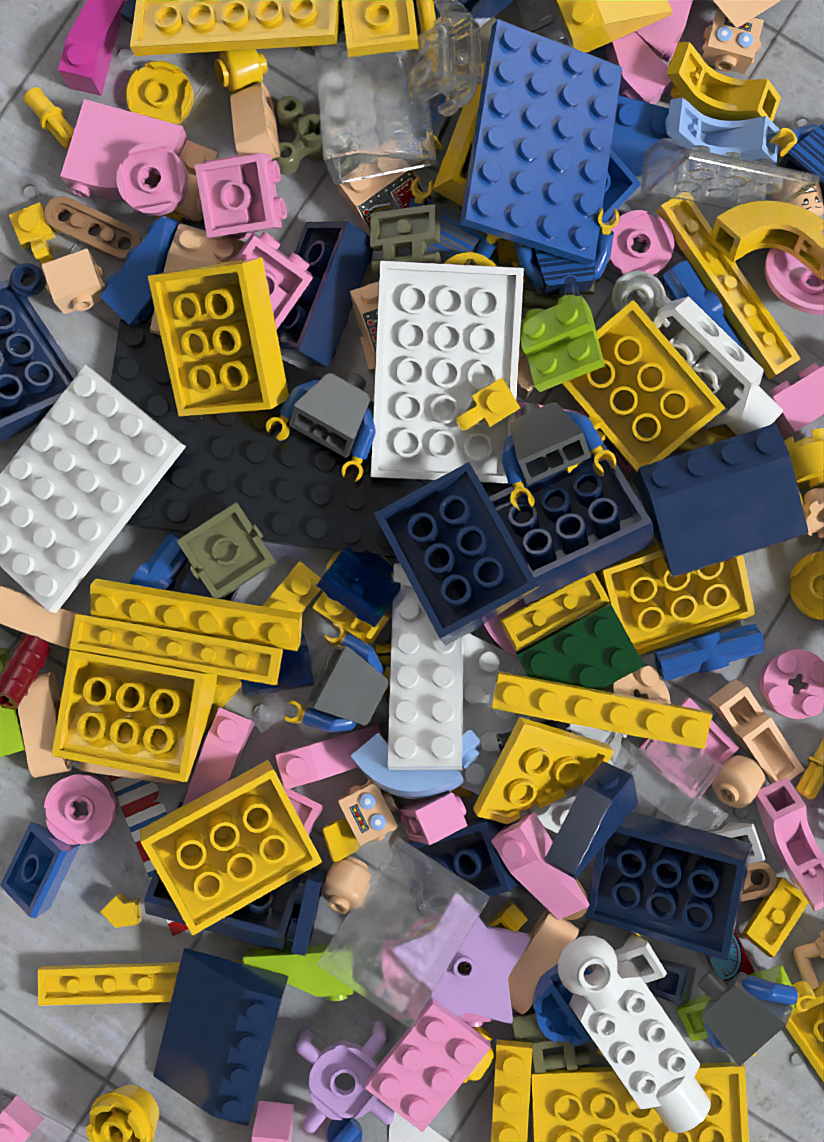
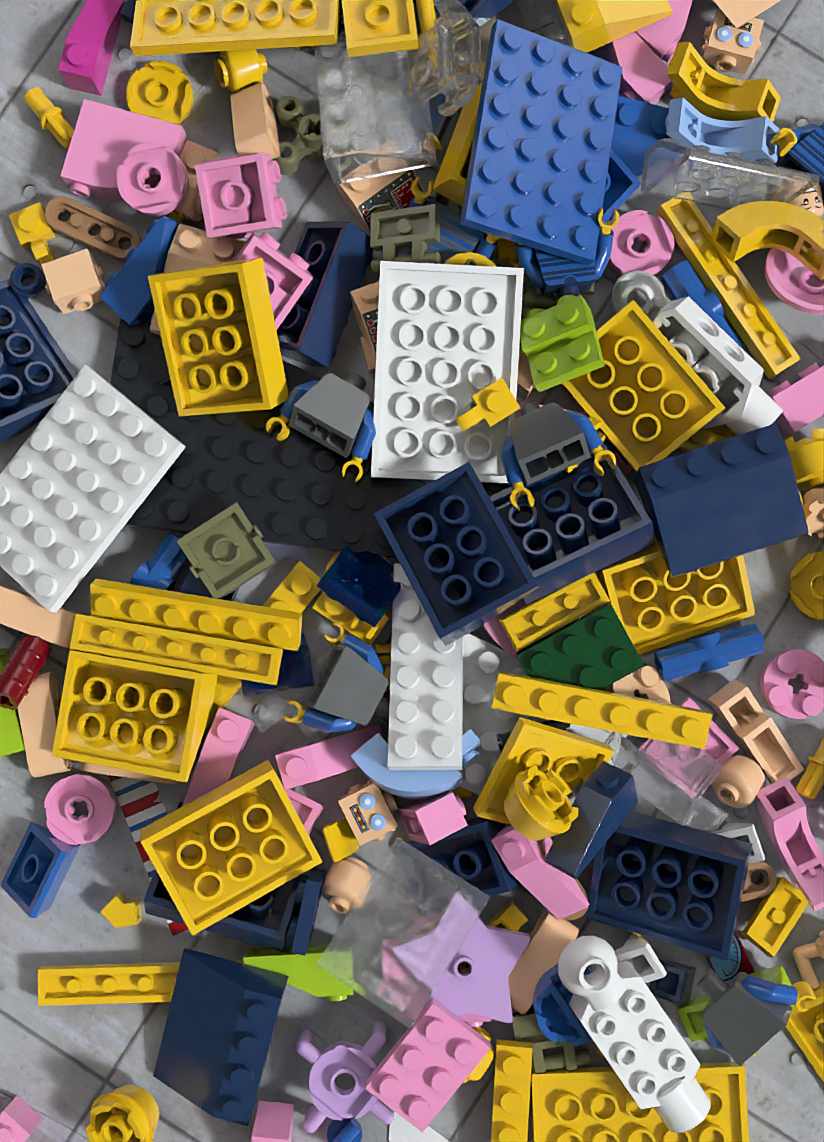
none -> yellow cone [504,765,578,841]

